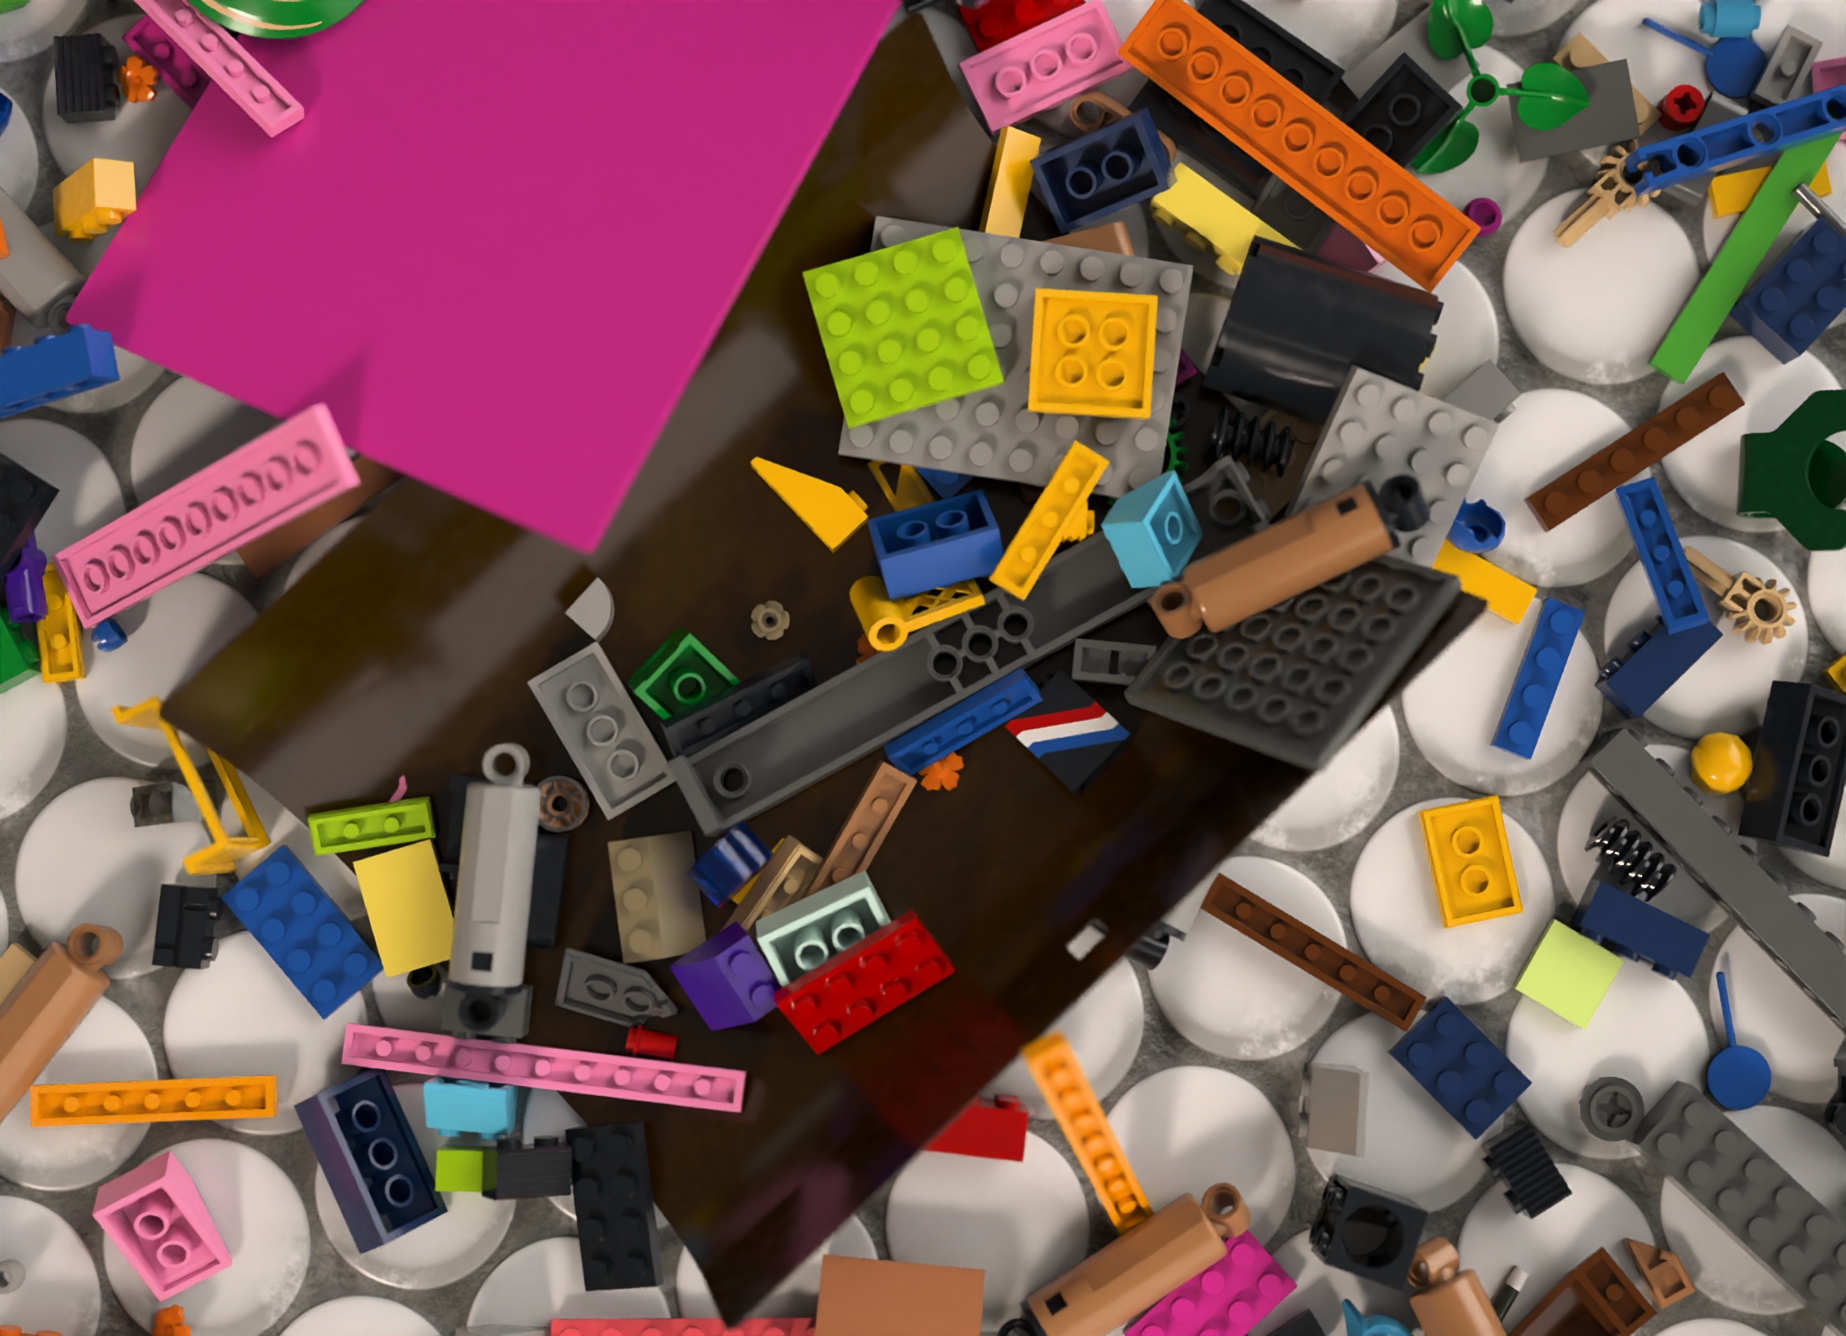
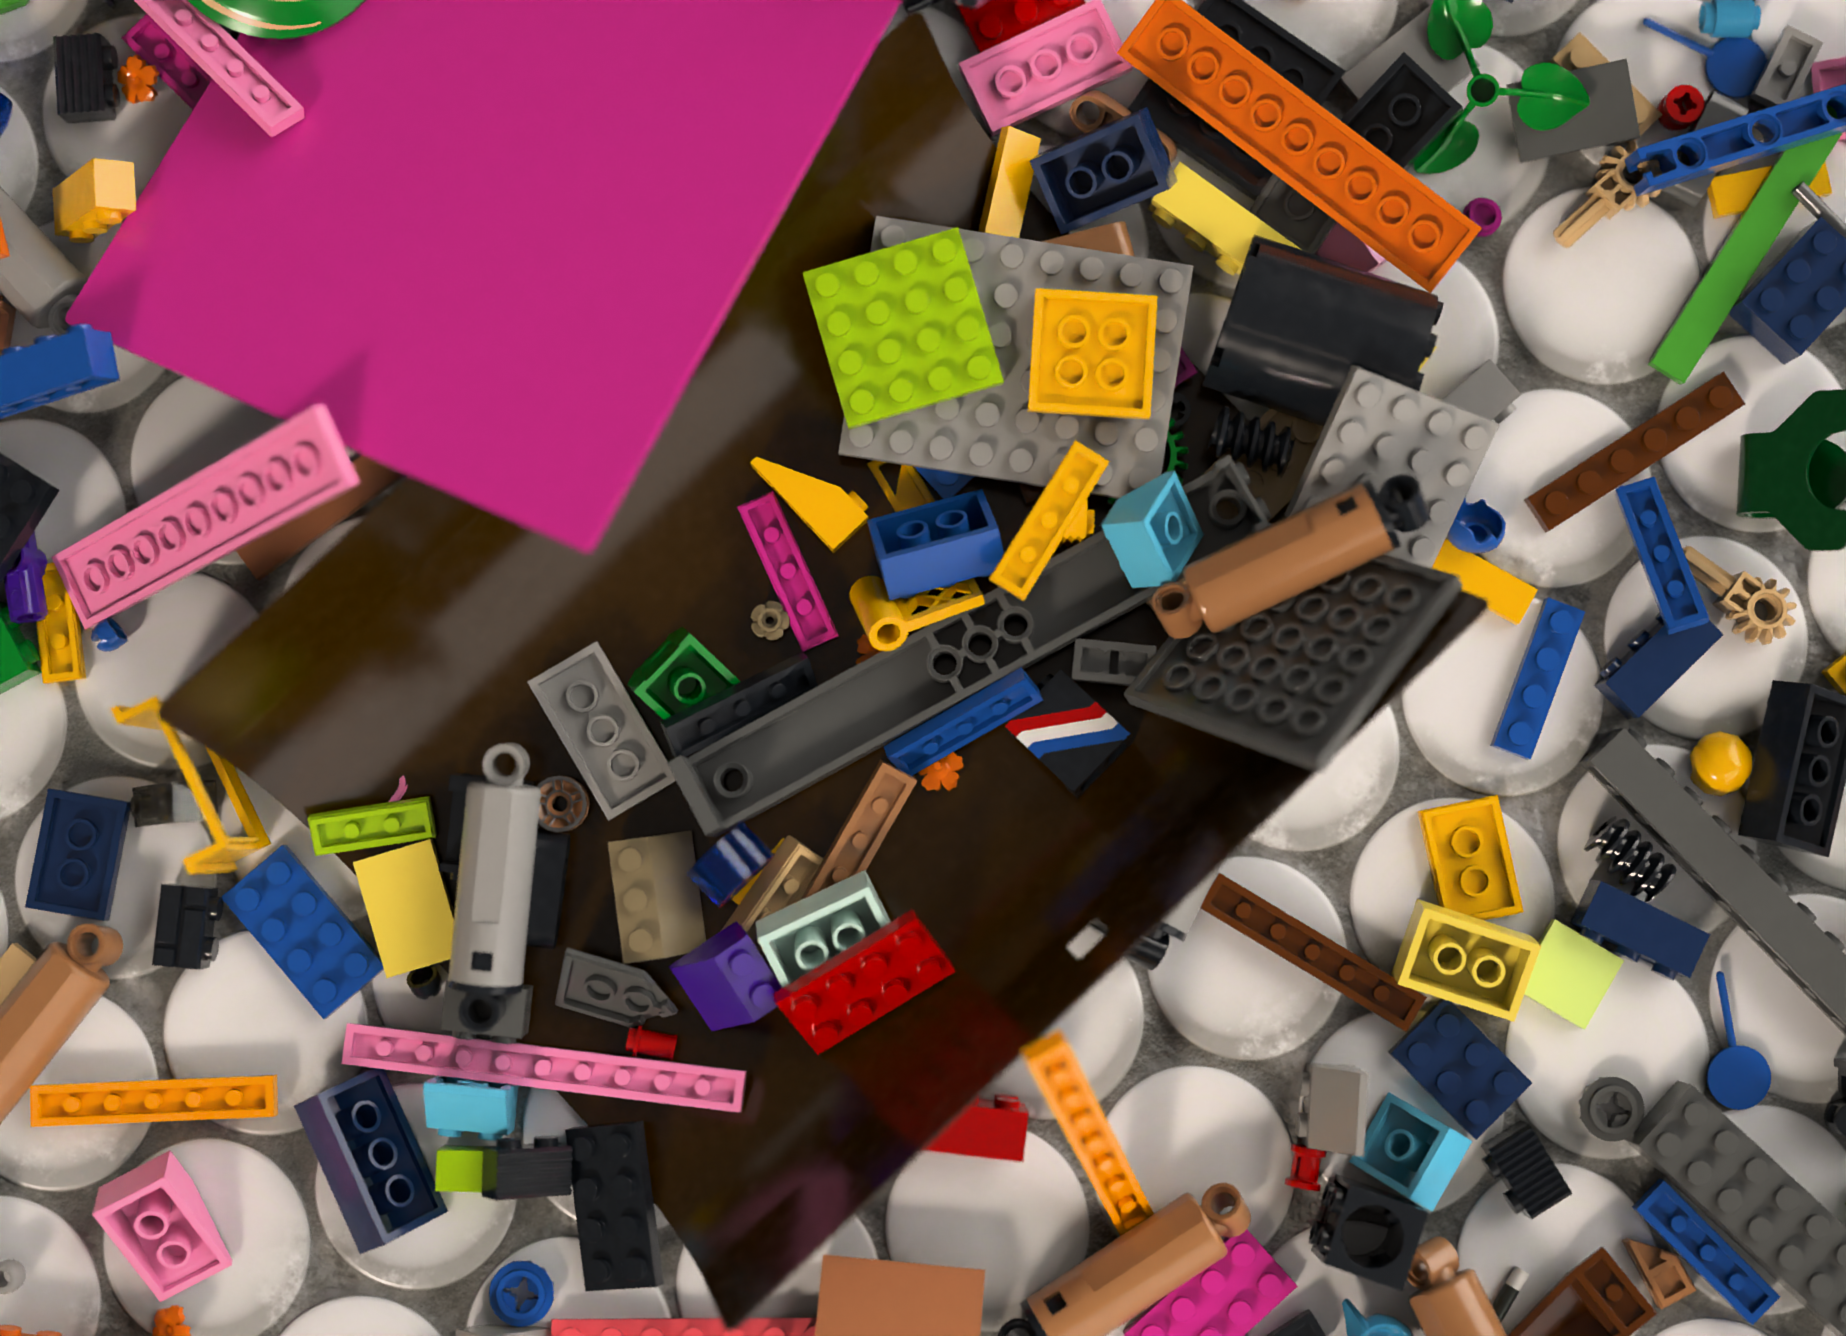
light grey brick [565,577,615,642] -> none
none -> dark blue plate [25,788,132,921]
none -> blue gear [489,1260,554,1327]
none -> dark pink tile [737,491,839,652]
none -> red bush [1285,1144,1327,1191]
none -> medium azure slope [1349,1093,1472,1212]
none -> light yellow brick [1391,899,1541,1022]
none -> blue plate [1632,1178,1781,1326]

